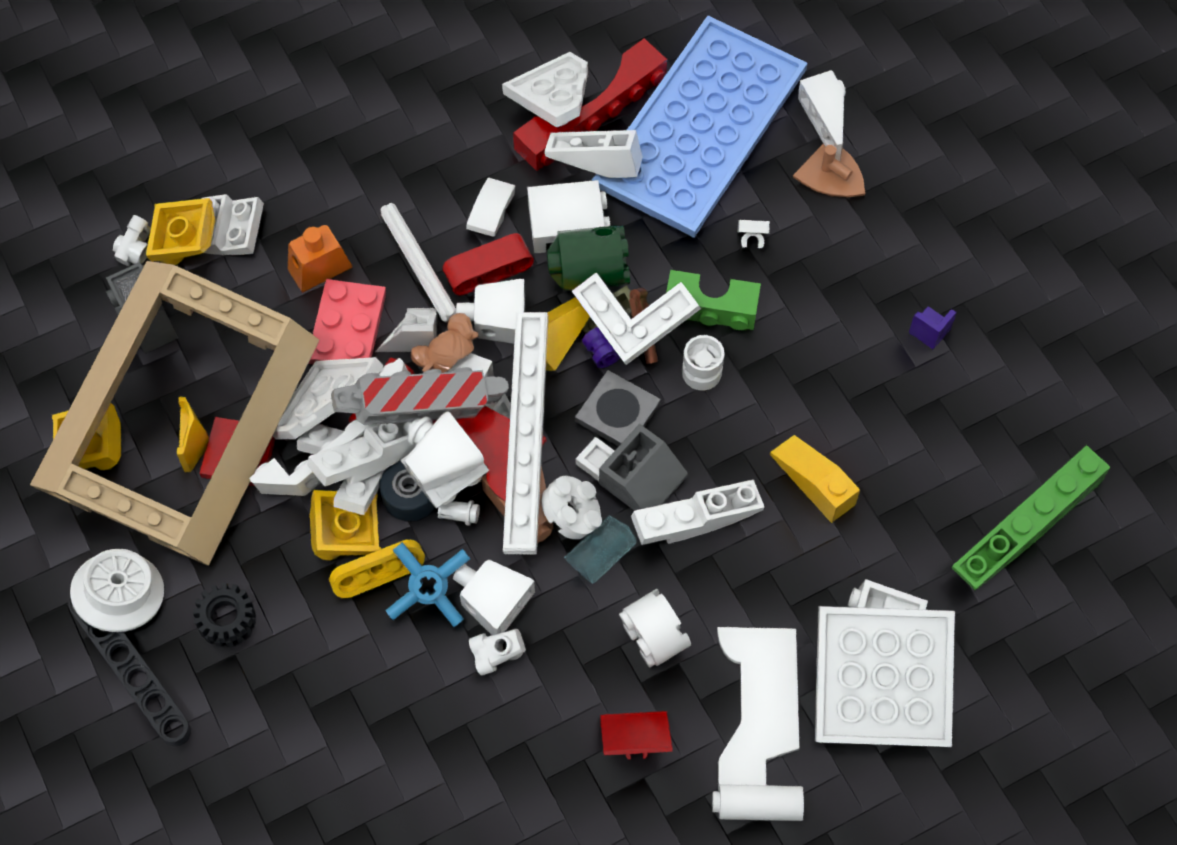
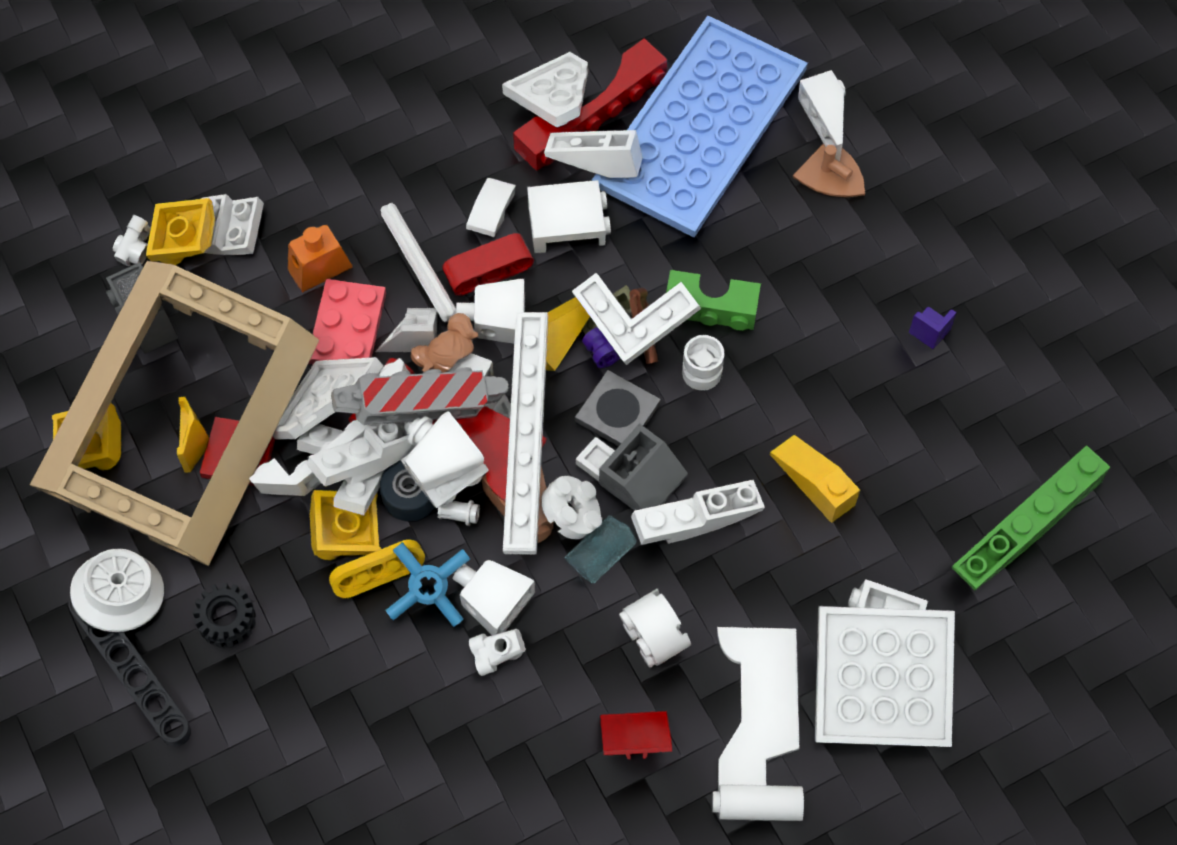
dark green cylinder [547,225,630,292] -> none
white tile [737,220,770,248] -> none

